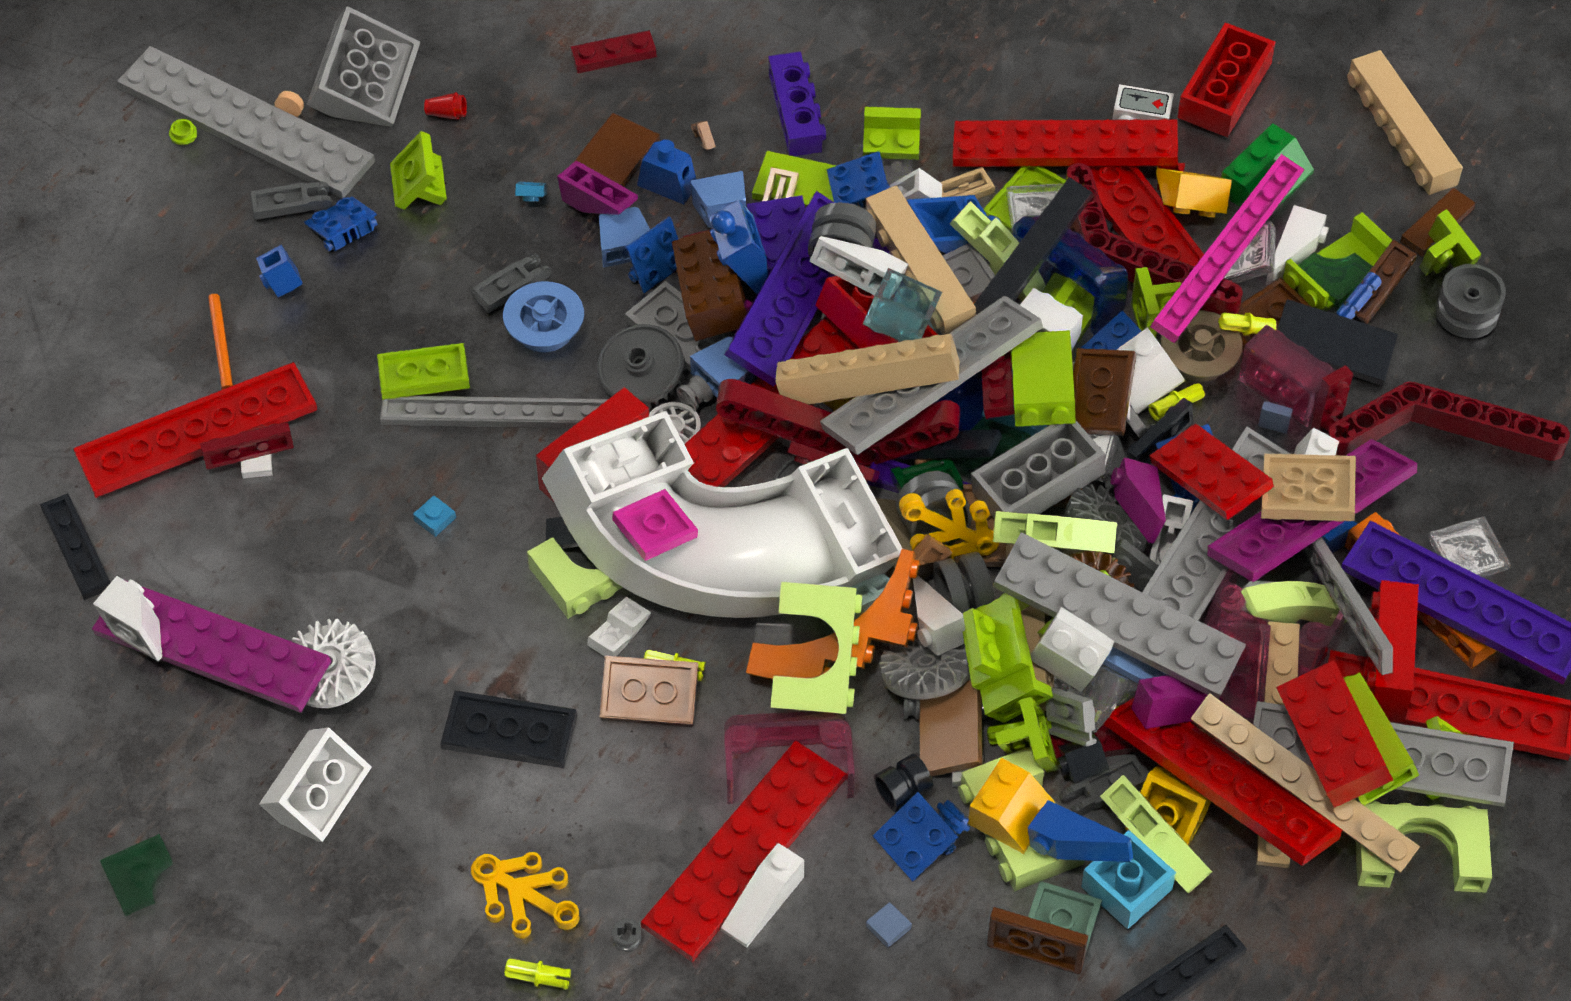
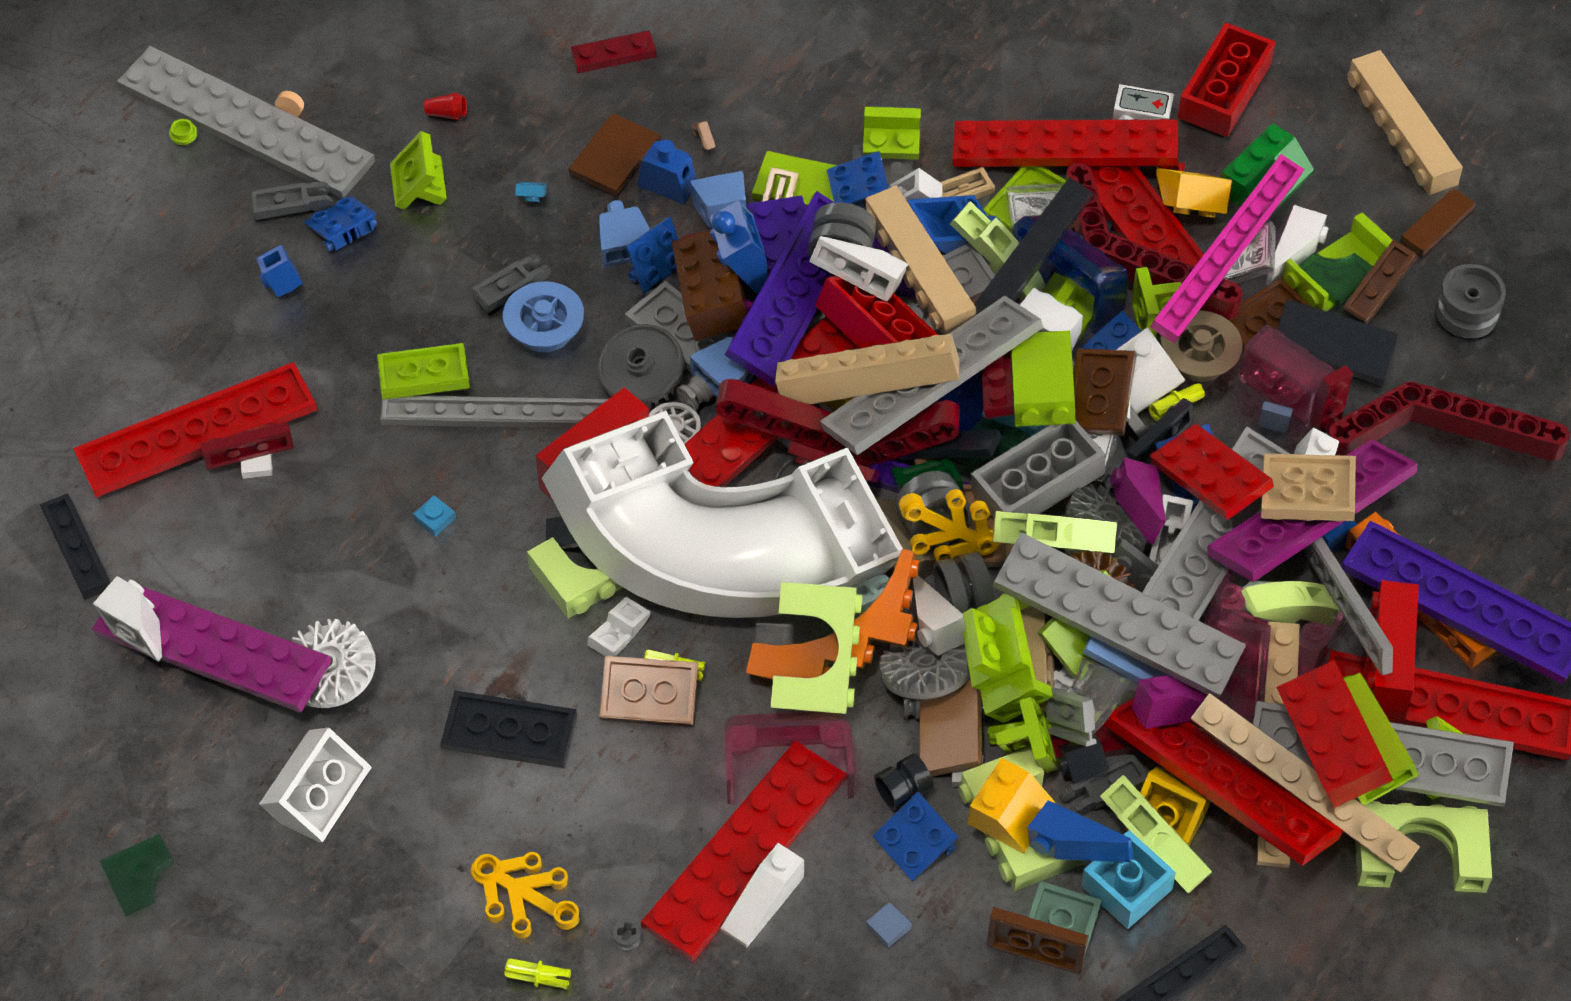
orange bar [208,294,233,390] -> none
light grey slope [307,6,420,127] -> none
magenta slope [557,160,638,215] -> none
dark pink plate [612,489,698,561] -> none
dark purple brick [768,51,826,156] -> none
clear light blue brick [863,268,942,342] -> none
medium nougat tile [913,534,952,565] -> none
blue axle [937,800,971,834] -> none
white slope [1030,607,1114,692] -> none
neon yellow axle [1218,312,1276,337] -> none
blue axle [1336,272,1382,319] -> none
lime bracket [1419,209,1481,275] -> none
clear tile [1428,516,1511,577] -> none

